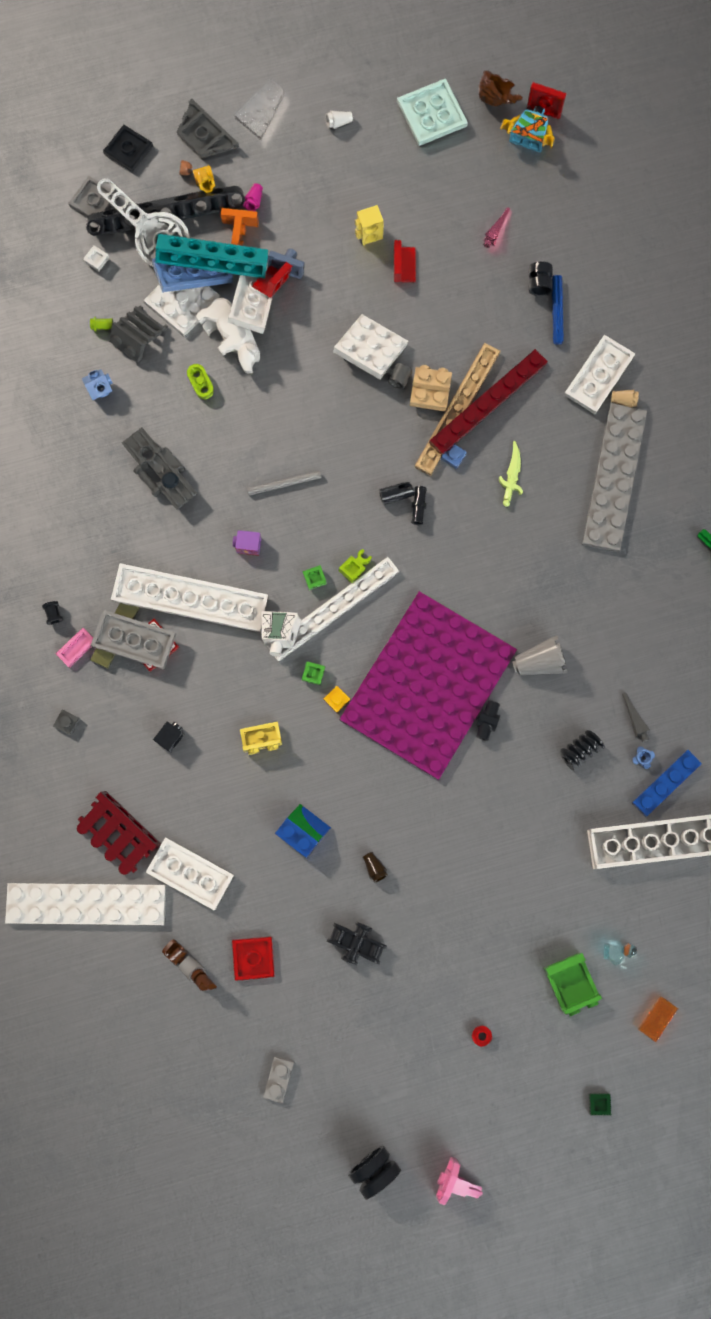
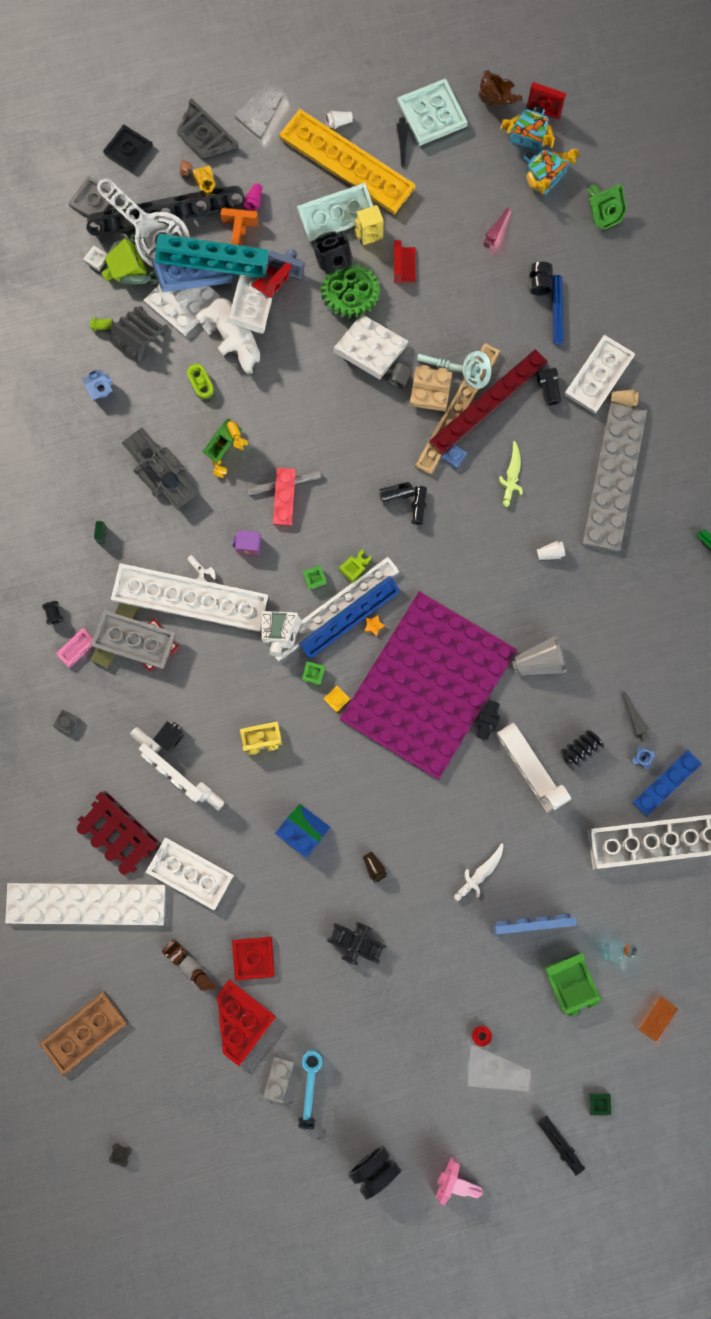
none -> medium nougat tile [39,991,128,1076]
none -> dark green tile [94,521,107,545]
none -> lime torso [102,234,159,286]
none -> clear smoke plate [109,1143,132,1167]
none -> white plate [130,727,226,811]
none -> white bar [187,555,216,582]
none -> torso [202,418,248,478]
none -> red plate [217,979,277,1066]
none -> coral plate [273,468,296,526]
none -> yellow plate [279,109,415,215]
none -> light aqua plate [297,183,373,242]
none -> blue plate [298,576,400,659]
none -> medium azure piece [298,1049,323,1130]
none -> black brick [312,231,353,274]
none -> bright green gear [321,263,380,318]
none -> light orange piece [364,615,385,637]
none -> black piece [396,117,409,167]
none -> light aqua dish [417,351,491,389]
none -> white piece [454,843,504,901]
none -> clear wing [468,1044,530,1092]
none -> medium blue plate [492,914,577,935]
none -> white beam [496,723,571,813]
none -> torso [523,149,580,196]
none -> black piece [537,368,562,407]
none -> white cone [537,541,566,560]
none -> black pin [537,1115,585,1176]
none -> bright green piece [587,183,627,229]

